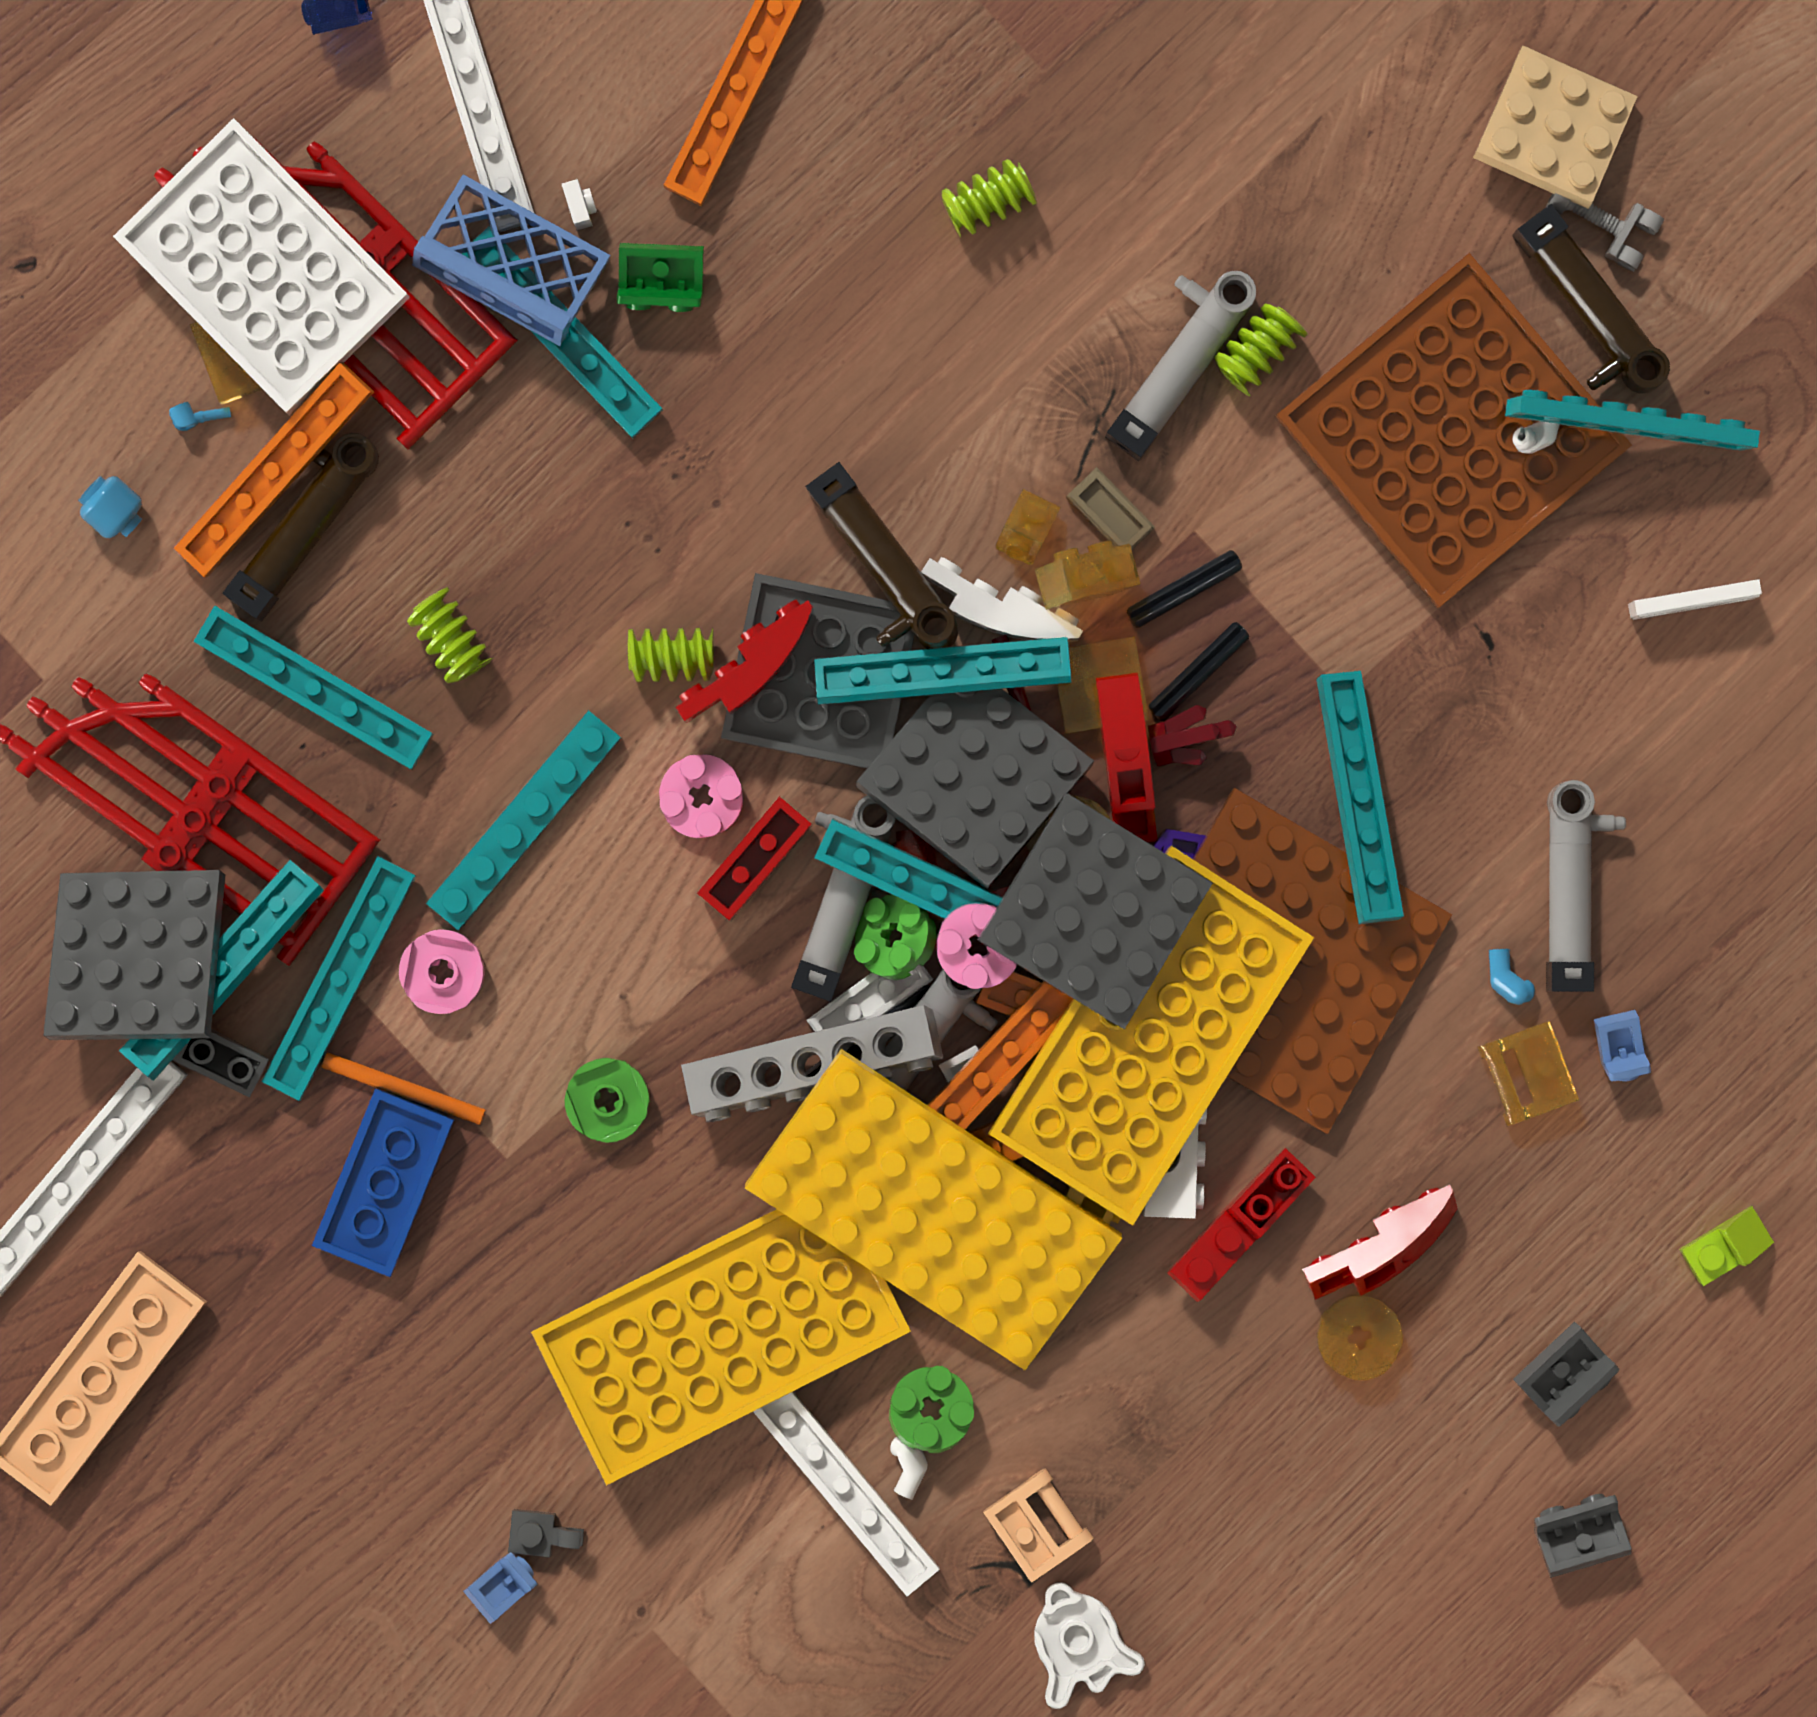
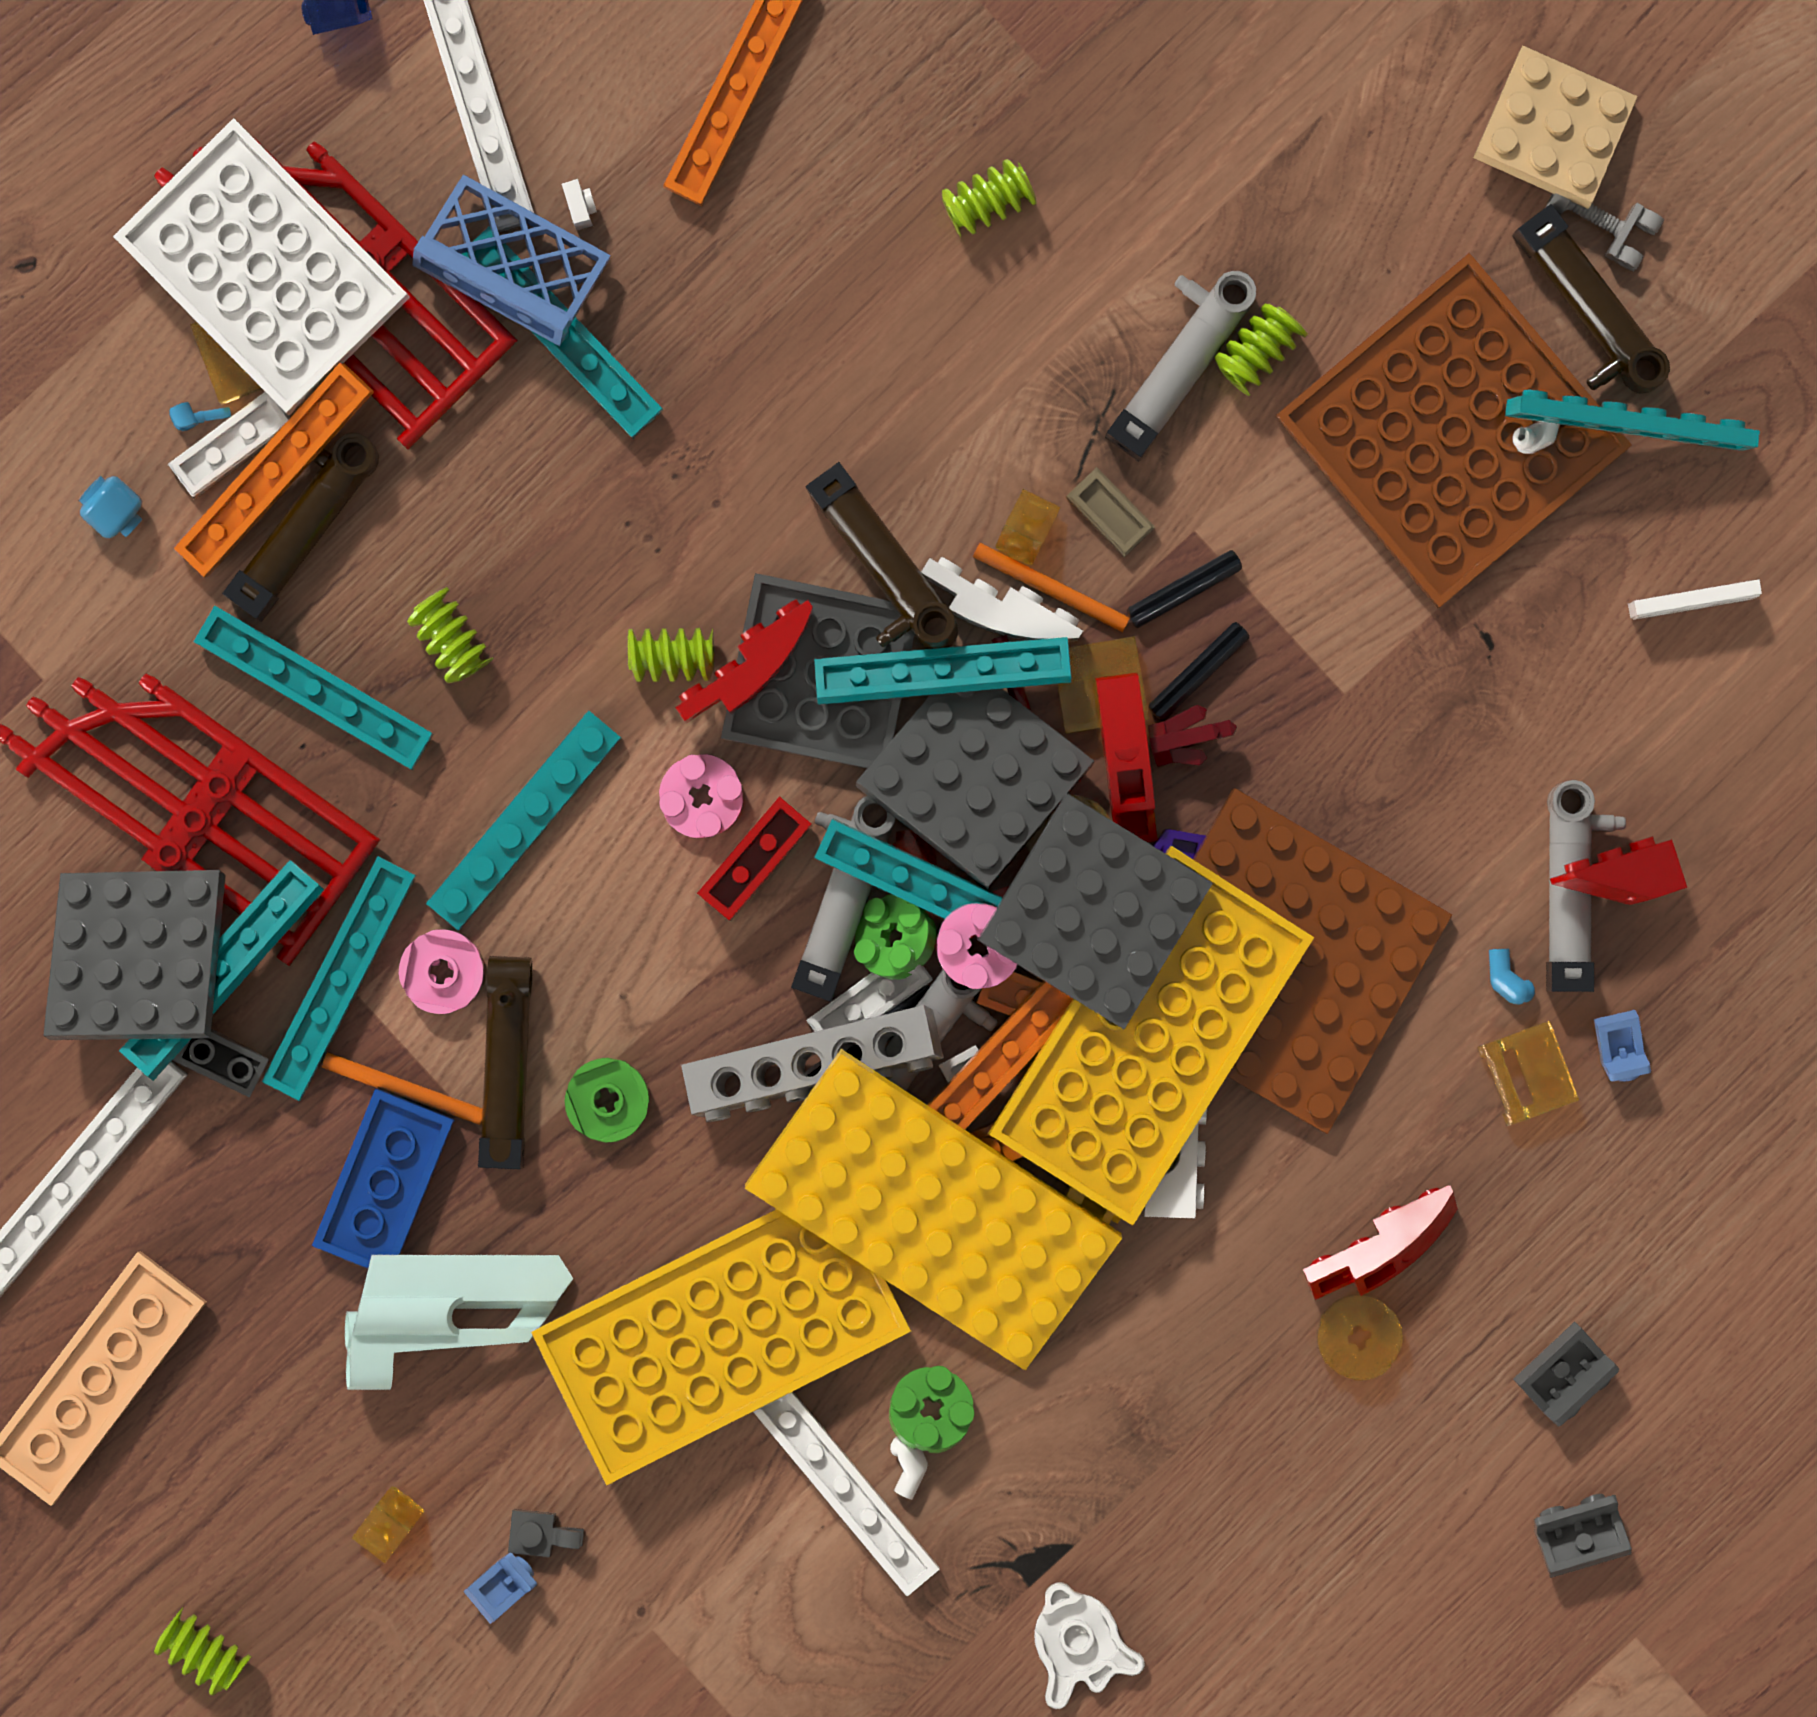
green bracket [617,243,704,312] -> none
light nougat plate [983,1468,1093,1583] -> none
clear yellow brick [1035,540,1141,610] -> none
red slope [1167,1148,1316,1302] -> none
teal plate [1316,671,1404,924] -> none
lime slope [1679,1206,1774,1286] -> none
none -> lime piece [154,1608,252,1696]
none -> white tile [168,392,290,499]
none -> light aqua panel [345,1255,573,1390]
none -> clear yellow bracket [352,1486,424,1563]
none -> dark brown piece [478,956,533,1169]
none -> orange bar [973,542,1130,633]
none -> red slope [1550,836,1688,905]

